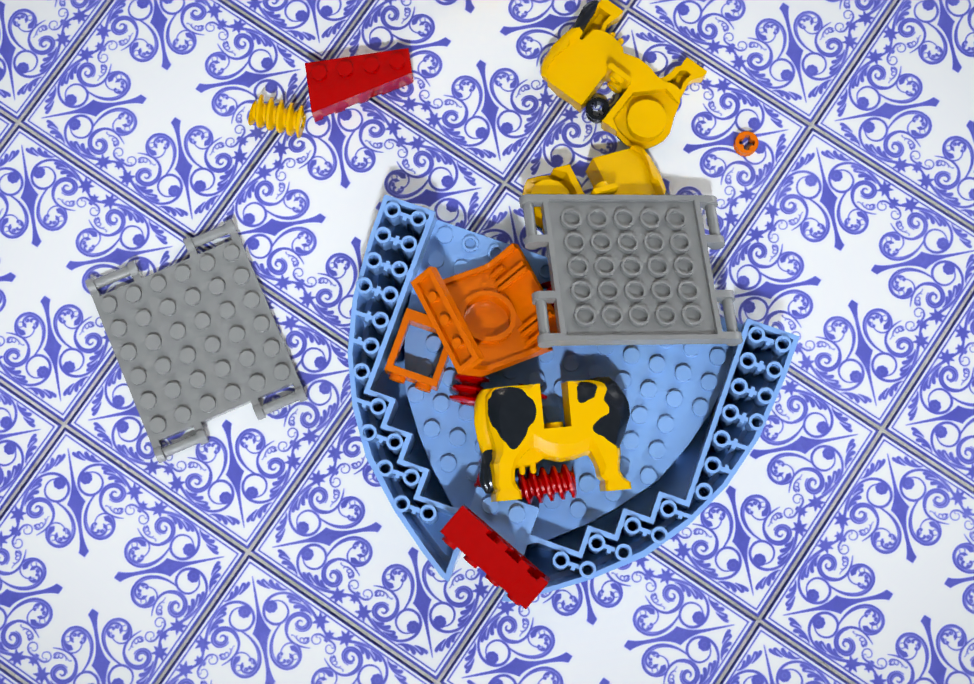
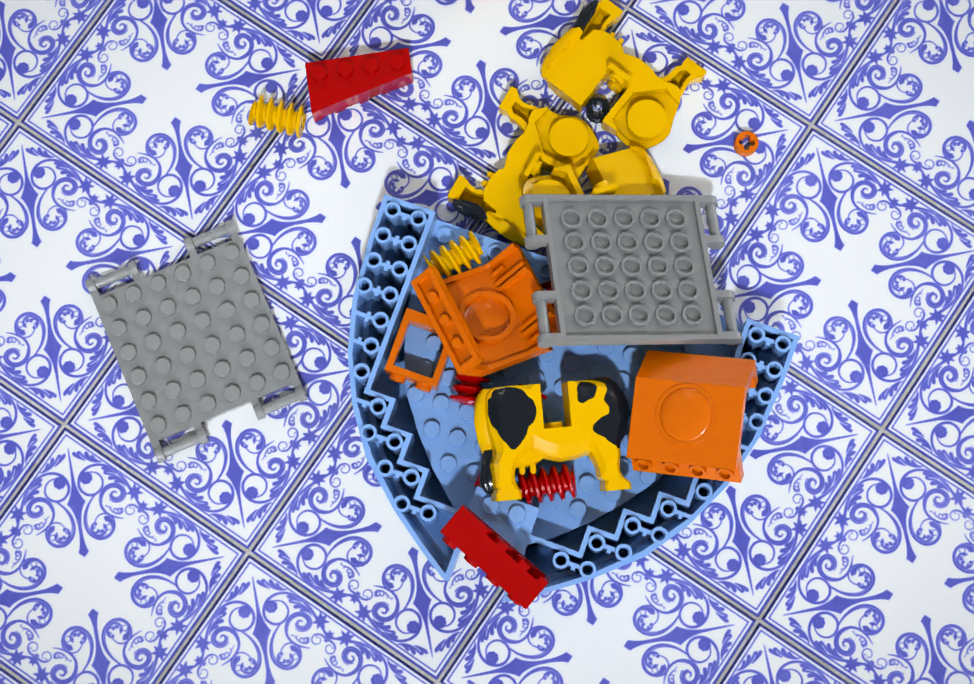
none -> yellow piece [422,230,484,277]
none -> yellow animal [447,86,599,246]
none -> orange panel [626,350,758,483]

